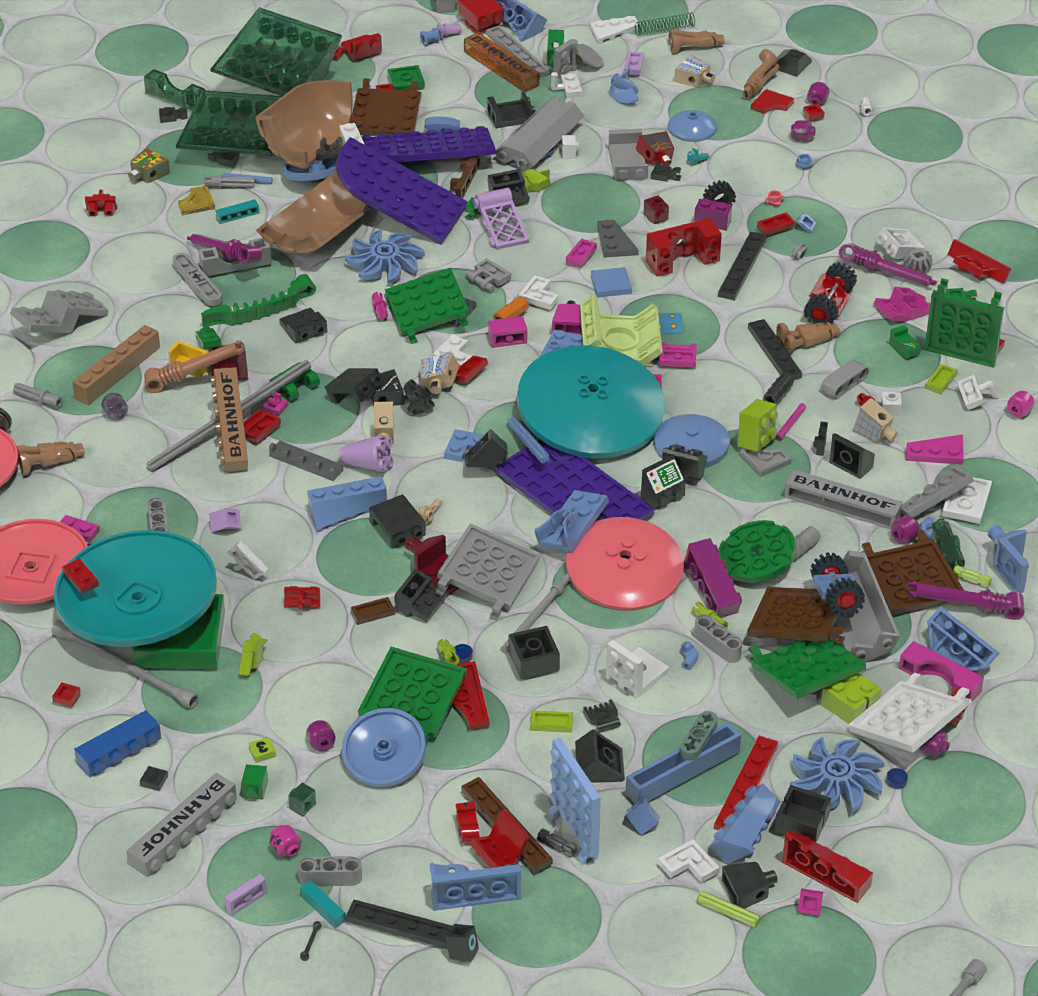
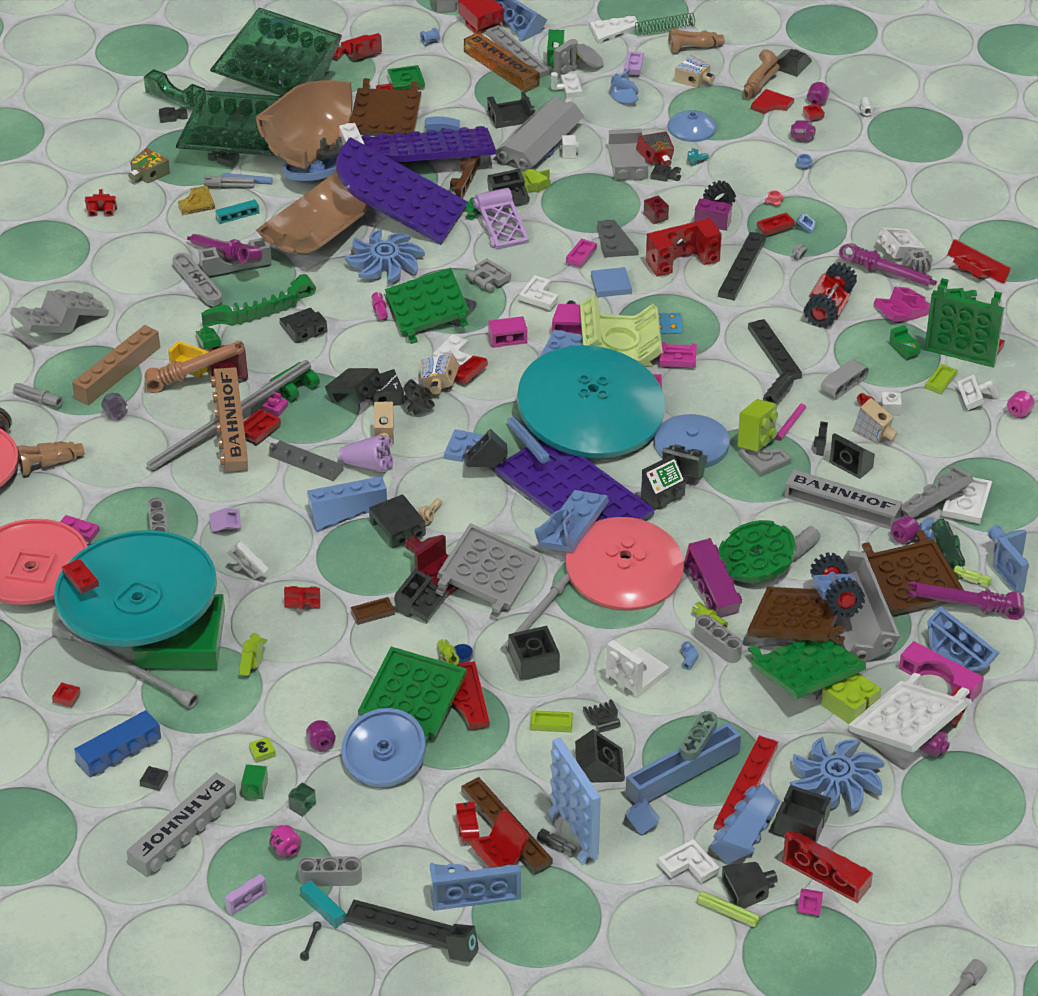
lavender pin [437,23,461,38] -> none
orange axle [493,296,529,320] -> none
medium nougat piece [776,322,841,352] -> none
clear blue tile [886,768,908,789] -> none
dark pink wing [906,434,964,465] -> none

